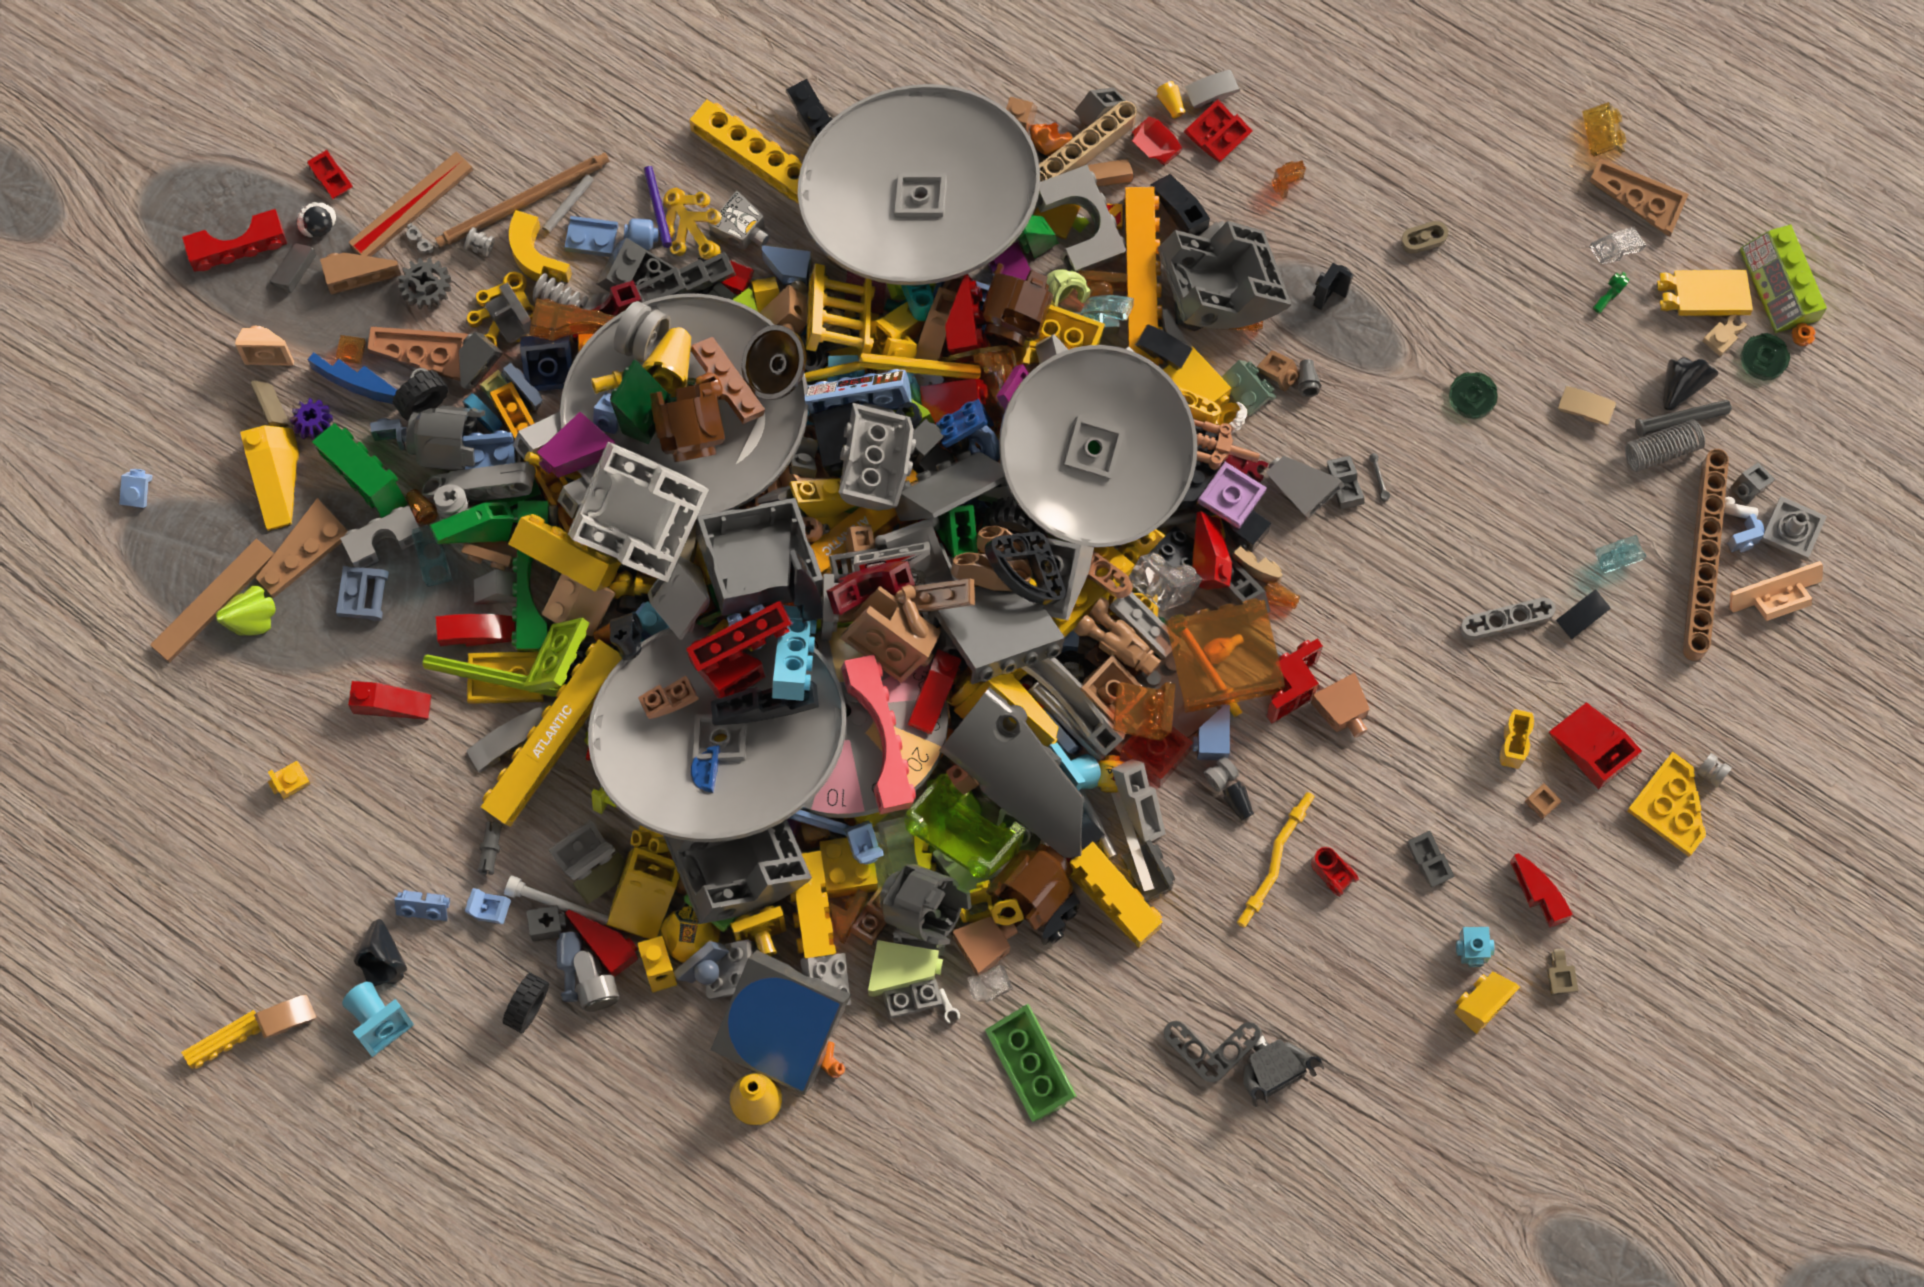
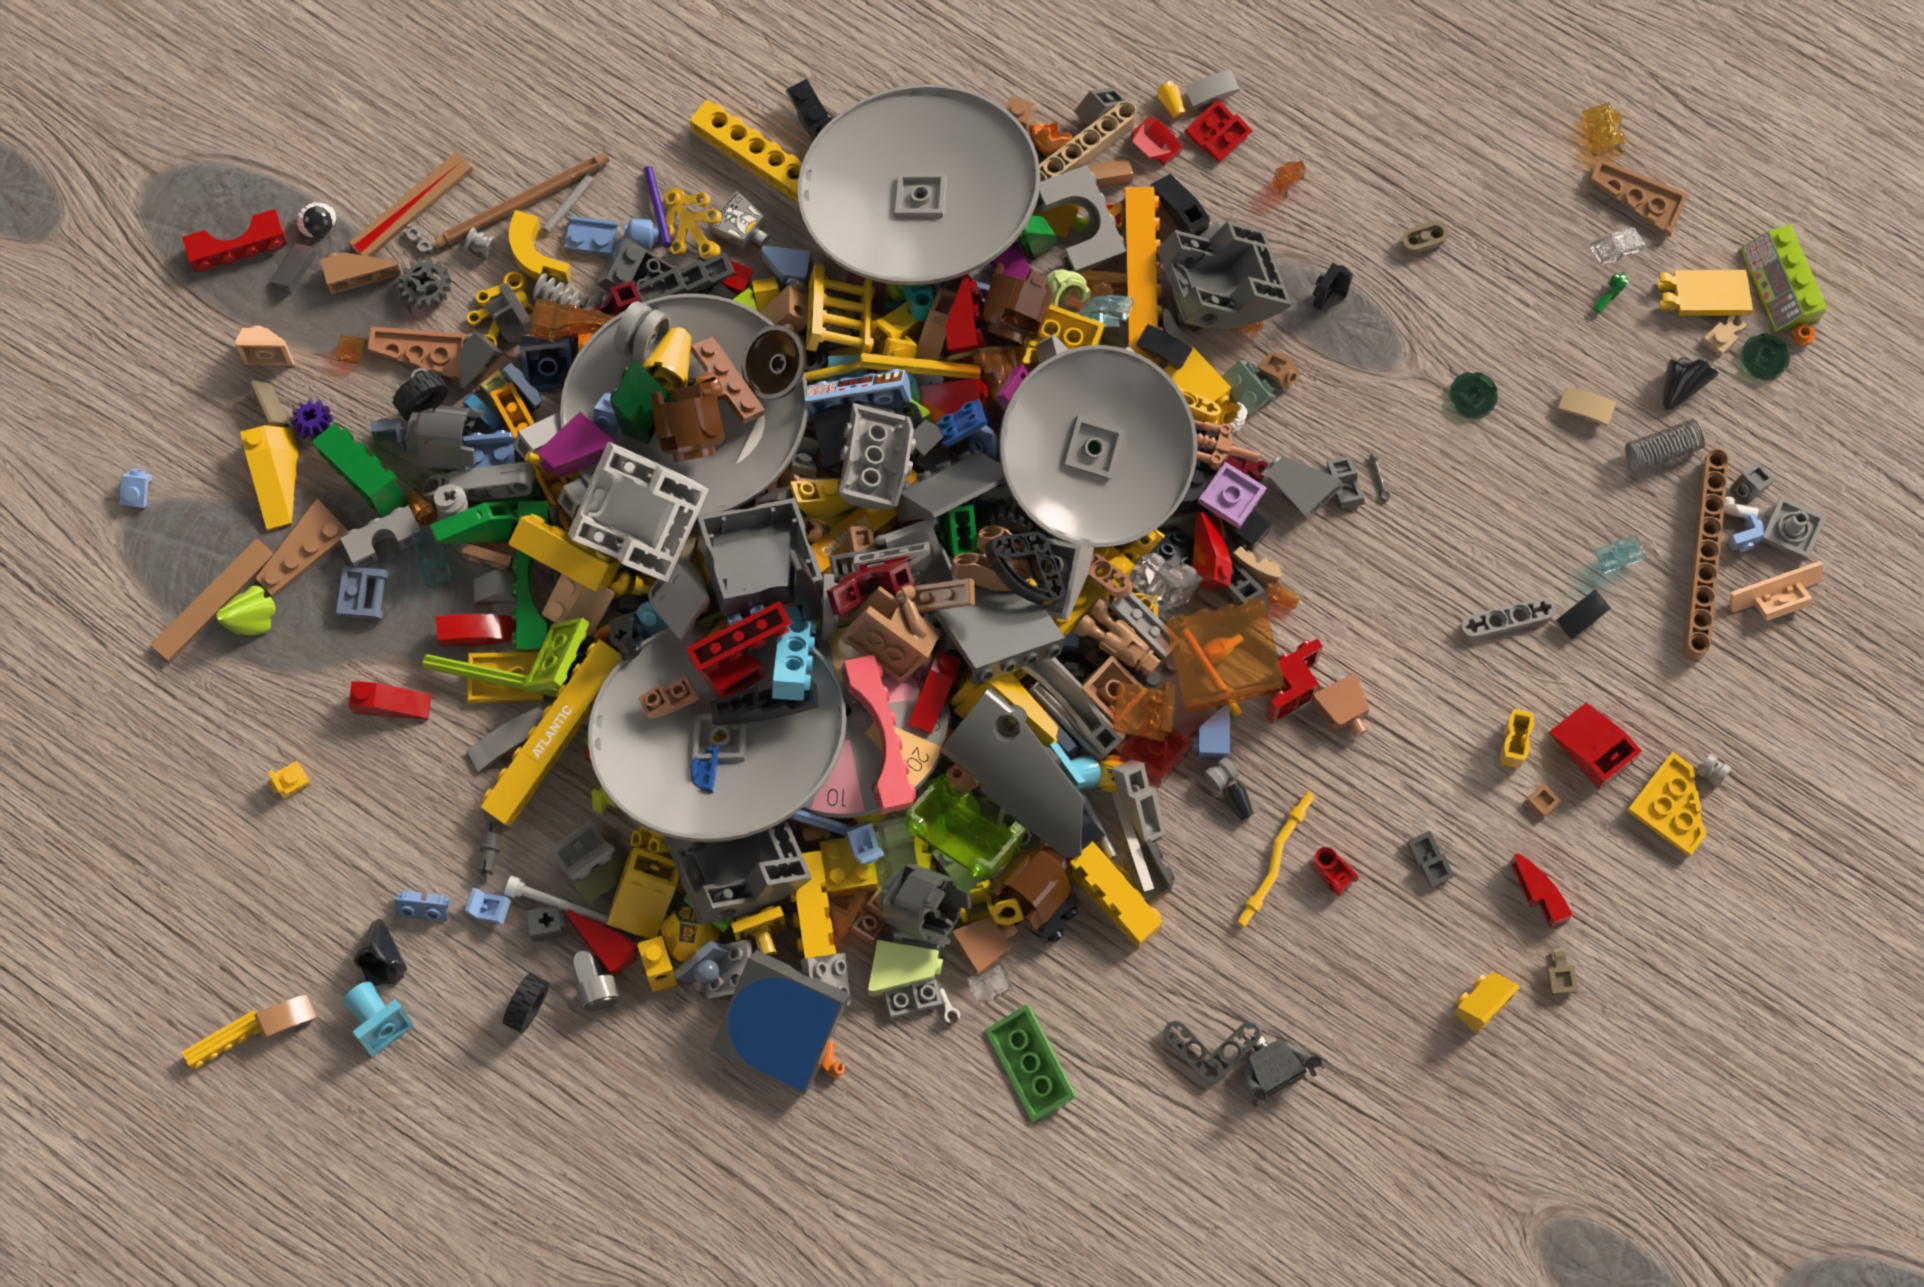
red slope [307,150,353,199] -> none
blue slope [307,353,397,404] -> none
sand blue piece [556,932,583,1002] -> none
yellow pin [591,370,624,394] -> none
yellow cone [730,1073,782,1125] -> none
dark grey cone [1297,359,1322,397] -> none
medium azure brick [1456,927,1495,967] -> none
dark grey axle [1635,400,1732,438] -> none

